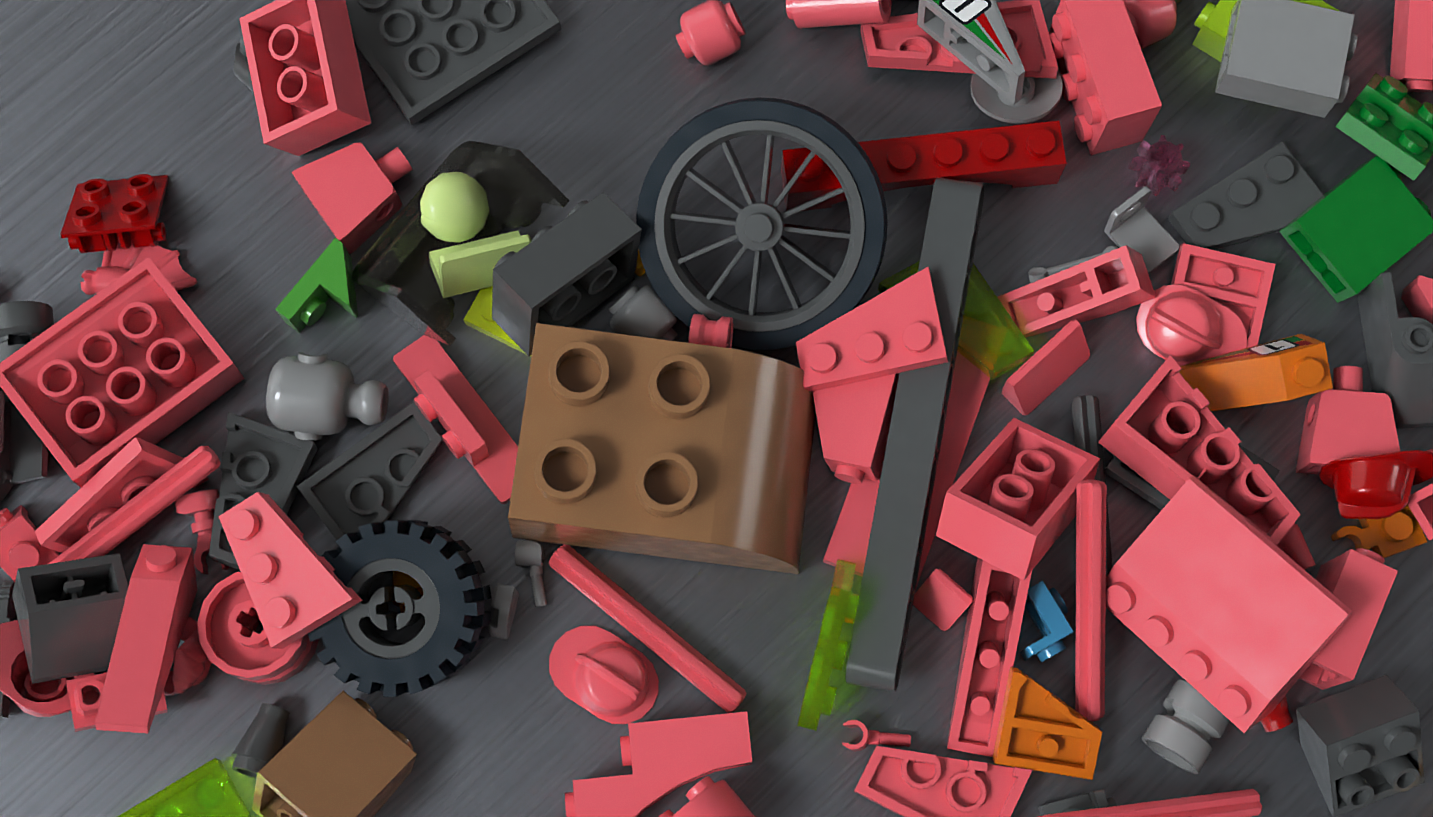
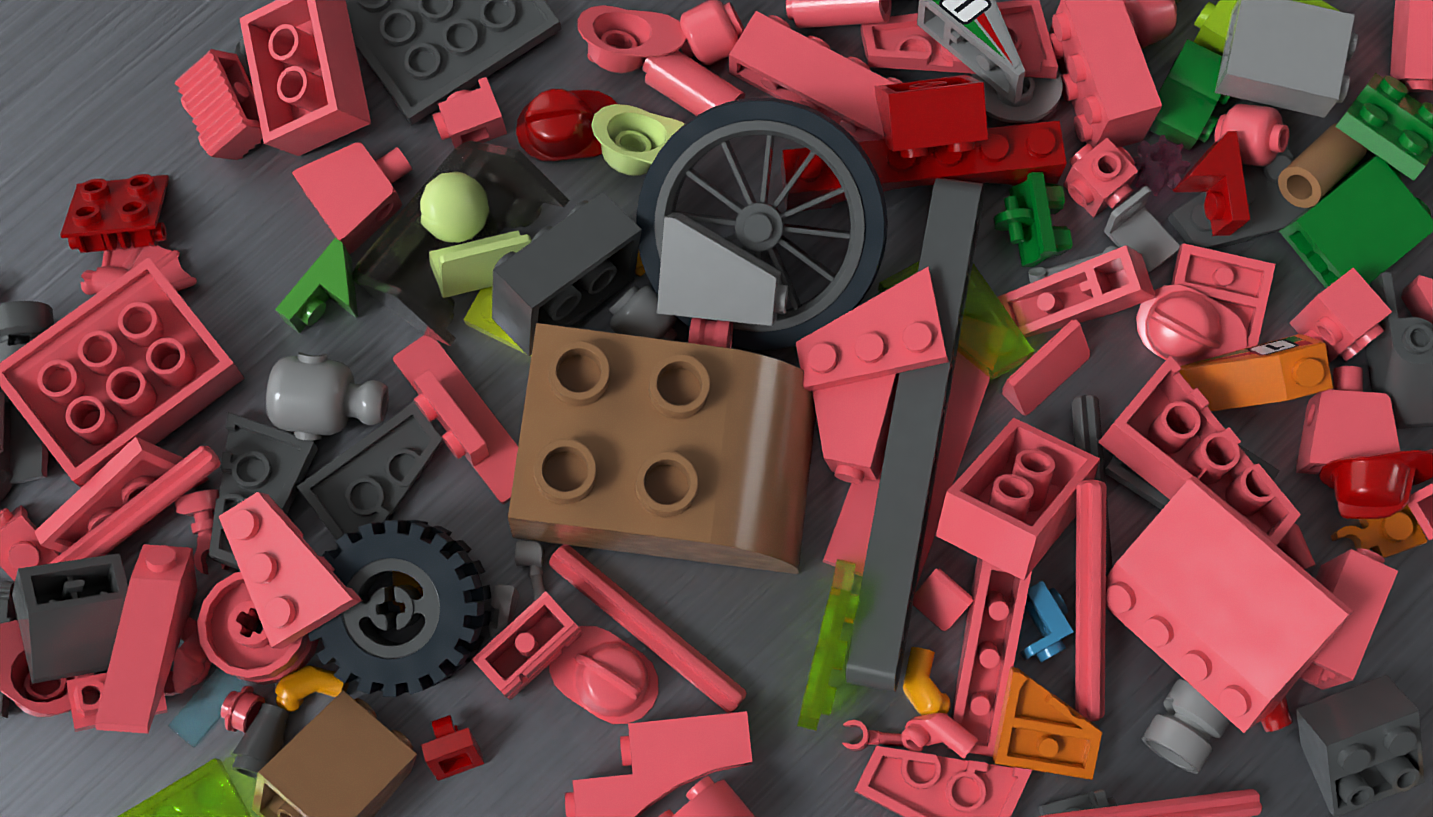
none -> clear light blue window [168,668,245,748]
none -> coral brick [174,49,263,160]
none -> coral plate [220,686,265,733]
none -> light orange arm [275,665,349,712]
none -> red tile [421,715,484,781]
none -> coral brick [432,77,507,153]
none -> coral brick [472,591,583,700]
none -> red piece [516,89,617,161]
none -> coral piece [577,5,686,74]
none -> yellowish green piece [591,104,685,176]
none -> coral brick [643,50,745,116]
none -> light grey slope [657,213,788,326]
none -> coral brick [729,11,903,142]
none -> red slope [875,75,988,158]
none -> coral arm [901,712,979,759]
none -> light orange arm [903,647,951,715]
none -> green hips [993,172,1073,267]
none -> coral brick [1063,138,1138,218]
none -> green brick [1149,39,1230,151]
none -> red slope [1173,131,1250,236]
none -> coral head [1215,104,1289,166]
none -> medium nougat brick [1278,123,1367,208]
none -> coral brick [1290,267,1392,363]

